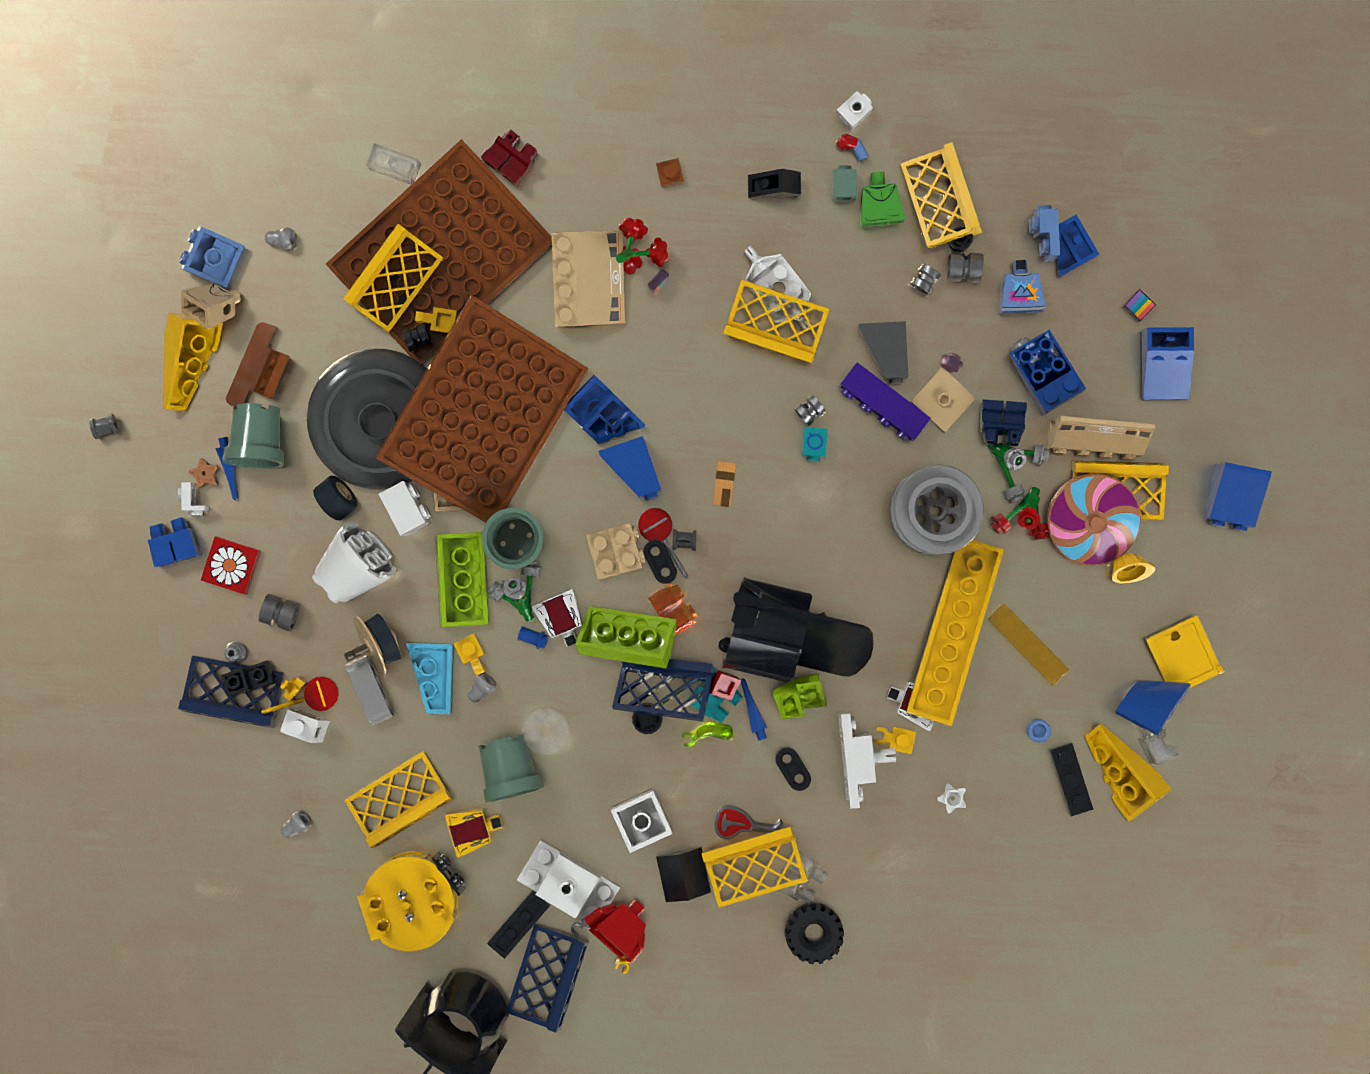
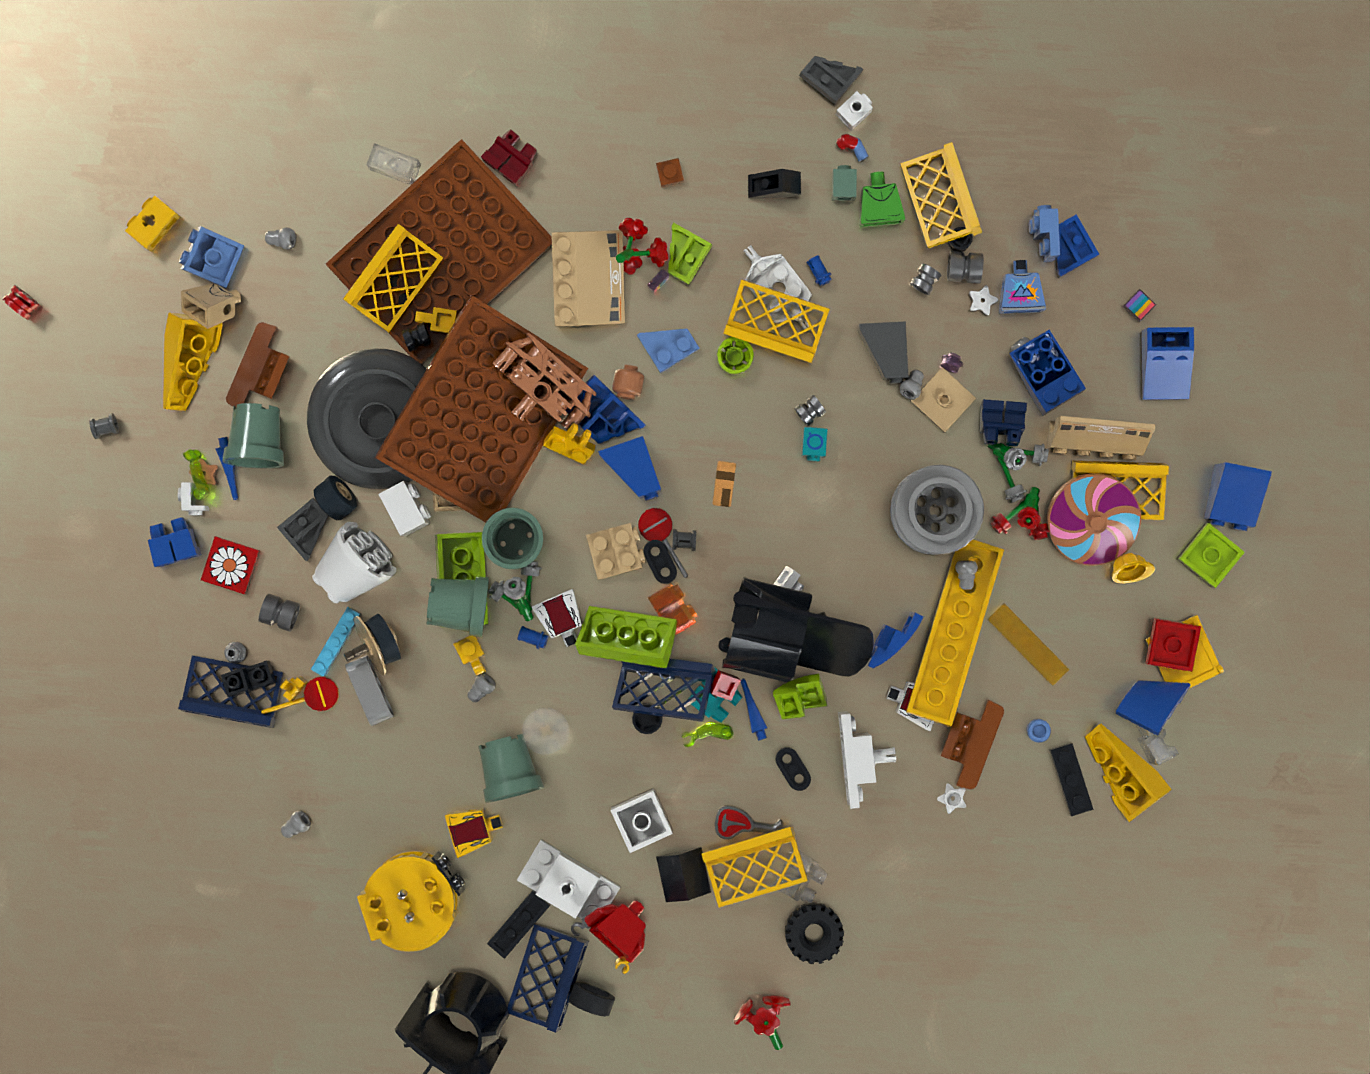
white torso [280,706,330,743] -> none
yellow fence [344,751,454,848] -> none
medium azure wing [406,643,453,714] -> none
dark purple brick [839,362,931,442] -> none
yellow plate [873,726,916,754] -> none
none -> red wheel [2,285,40,320]
none -> yellow brick [125,195,181,252]
none -> clear neon green arm [183,449,210,501]
none -> dark grey wing [277,497,328,561]
none -> medium azure piece [311,607,362,677]
none -> sand green piece [426,577,489,638]
none -> nougat piece [492,333,597,430]
none -> yellow hinge [543,423,596,465]
none -> black tyre [568,982,615,1017]
none -> nougat head [612,365,644,400]
none -> medium blue wing [637,329,700,373]
none -> lime wing [668,222,712,285]
none -> lime helmet [717,337,754,374]
none -> red plant [734,995,791,1050]
none -> white tile [773,566,804,591]
none -> dark grey wing [799,56,863,104]
none -> blue pin [806,255,832,286]
none -> blue slope [868,612,924,668]
none -> light grey piece [900,370,924,400]
none -> dark orange plate [941,700,1004,789]
none -> light grey piece [955,561,978,589]
none -> white plate [969,285,998,315]
none -> red tile [1145,618,1201,672]
none -> lime plate [1178,523,1245,588]

